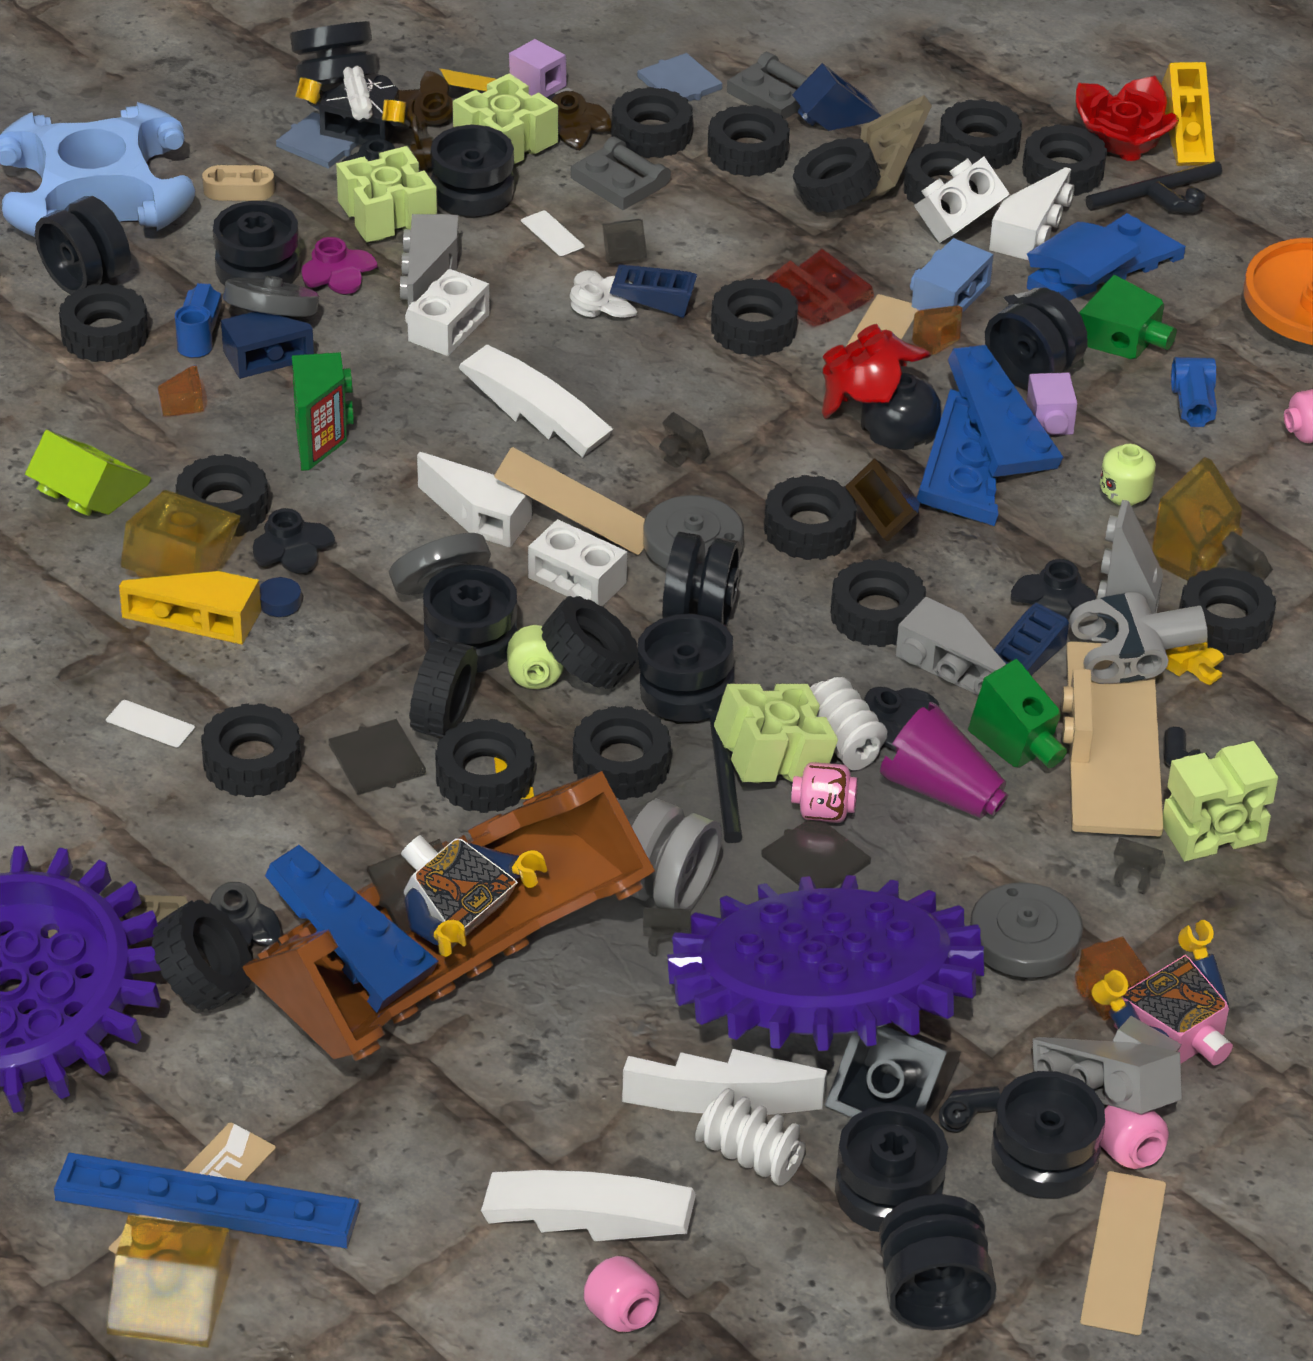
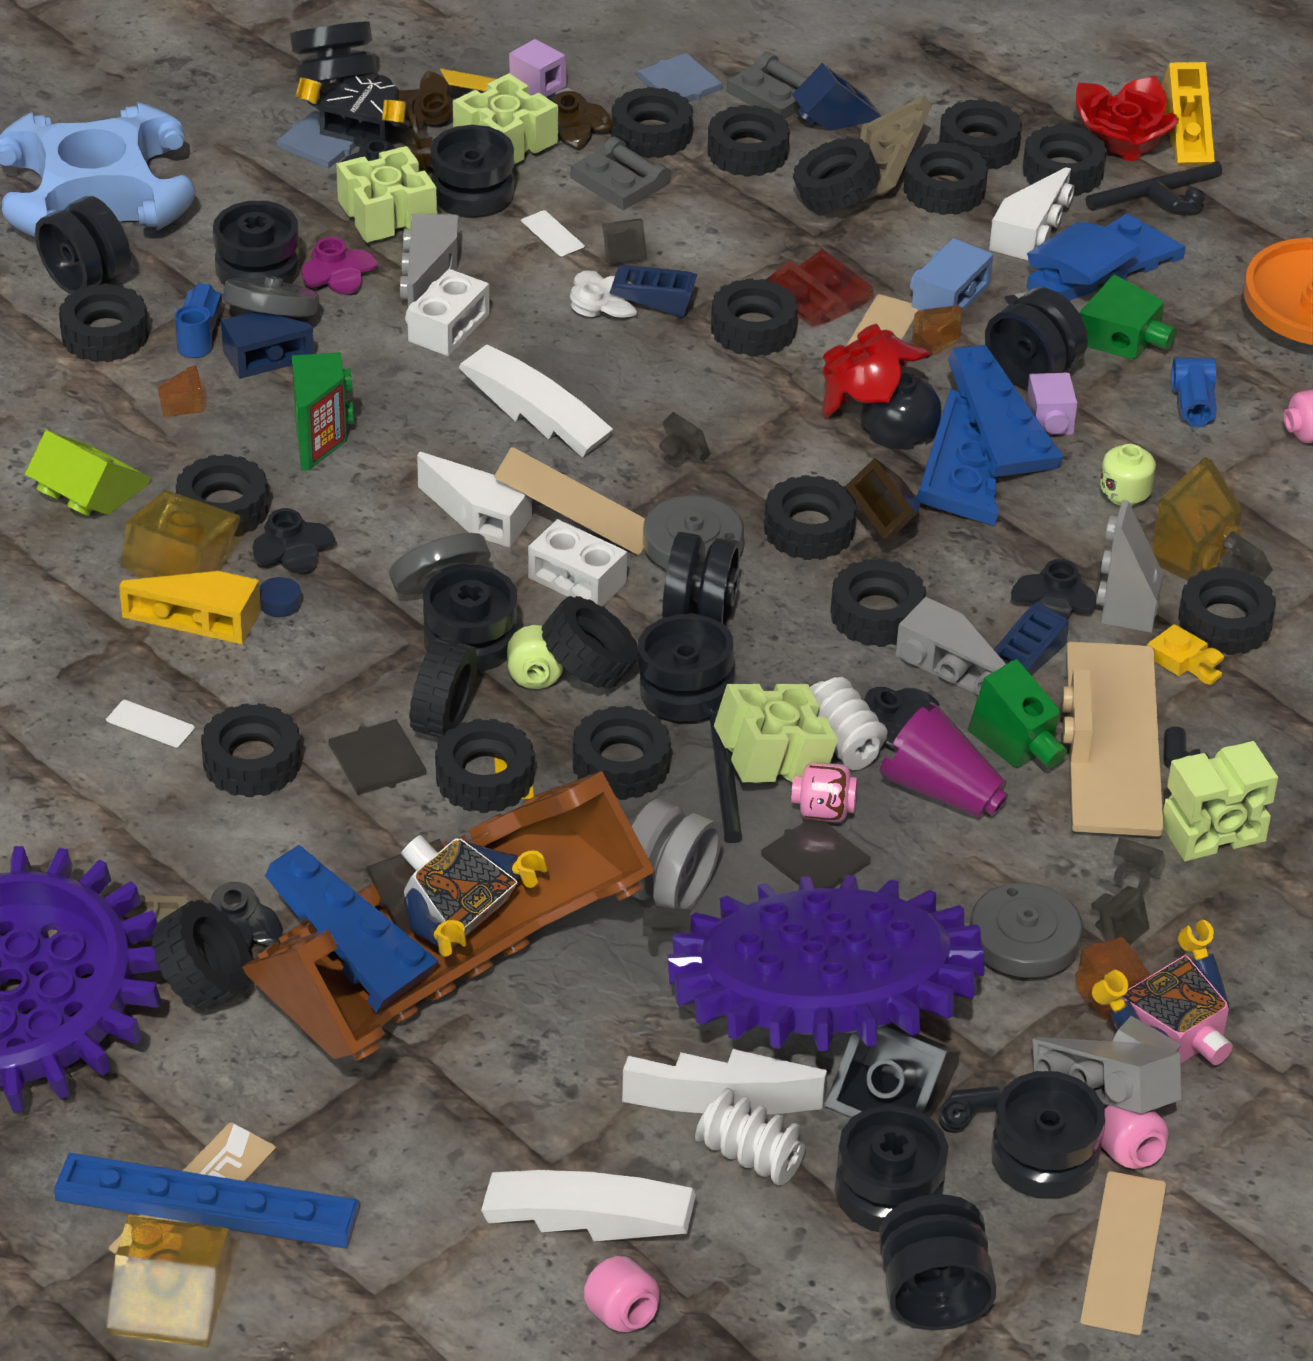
tan beam [202,165,275,201] -> none
white axle [343,66,373,120] -> none
white brick [914,157,1010,243] -> none
light grey connector [1069,592,1208,684] -> none
none -> clear smoke tile [1091,886,1150,952]

